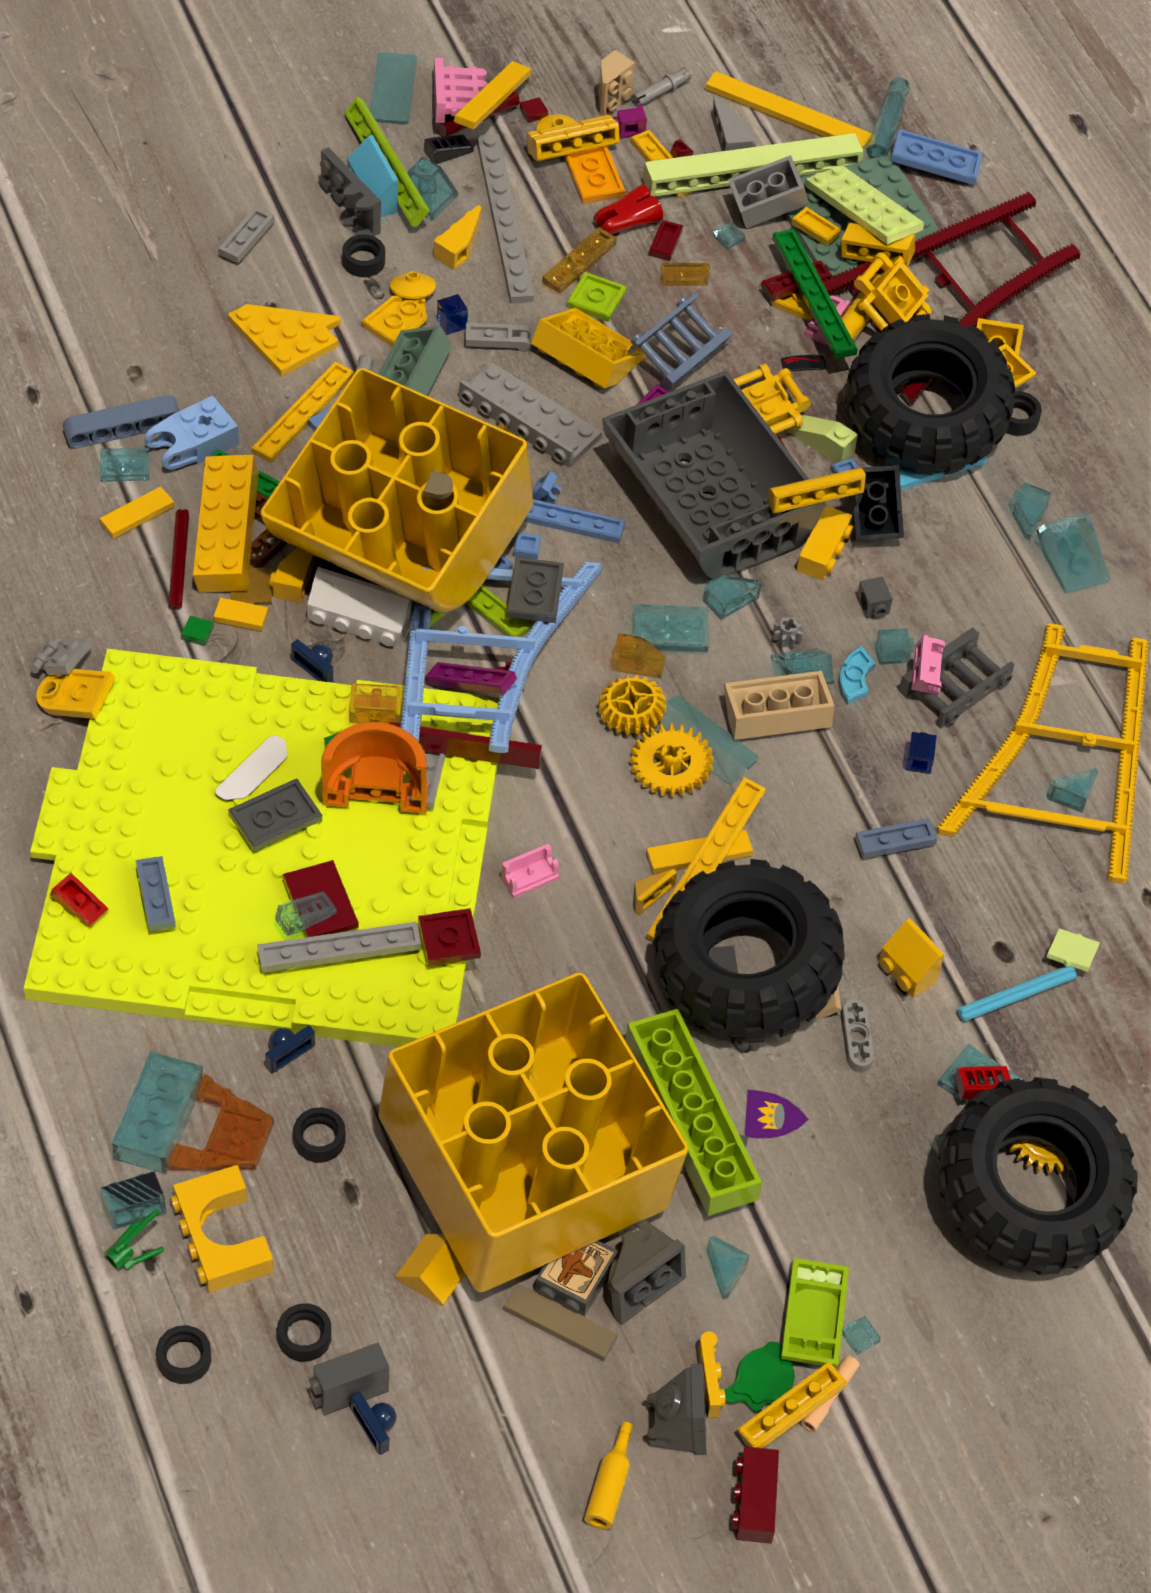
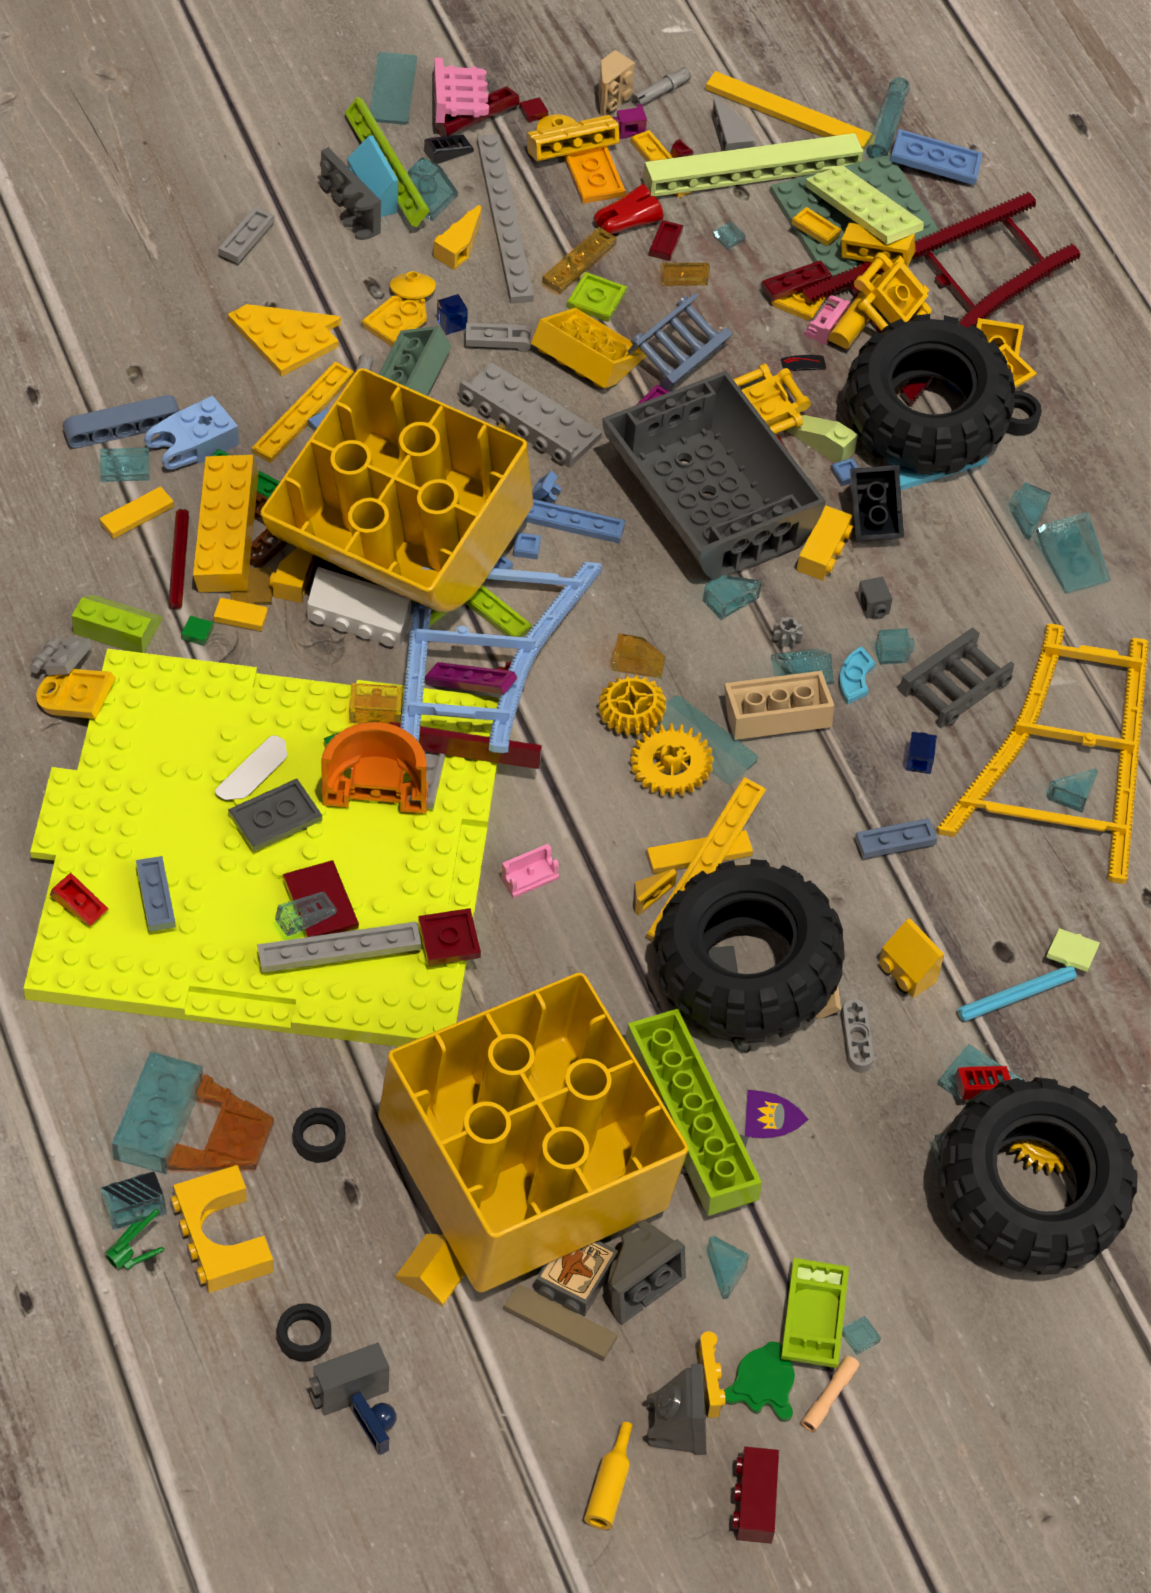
black tyre [156,1325,212,1384] -> none
dark blue tile [265,1025,315,1074] -> none
dark blue tile [291,639,333,683] -> none
black tyre [342,234,385,277] -> none
dark tan tile [424,471,453,499] -> none
yellow tile [454,61,532,129] -> none
dark grey tile [507,557,564,623] -> none
clear light blue plate [634,604,709,652] -> none
light grey brick [728,155,809,228] -> none
yellow brick [737,1361,847,1448] -> none
yellow brick [767,468,866,513] -> none
green tile [772,229,857,359] -> none
bright pink hinge [911,635,945,695] -> none
none -> lime slope [72,595,162,653]

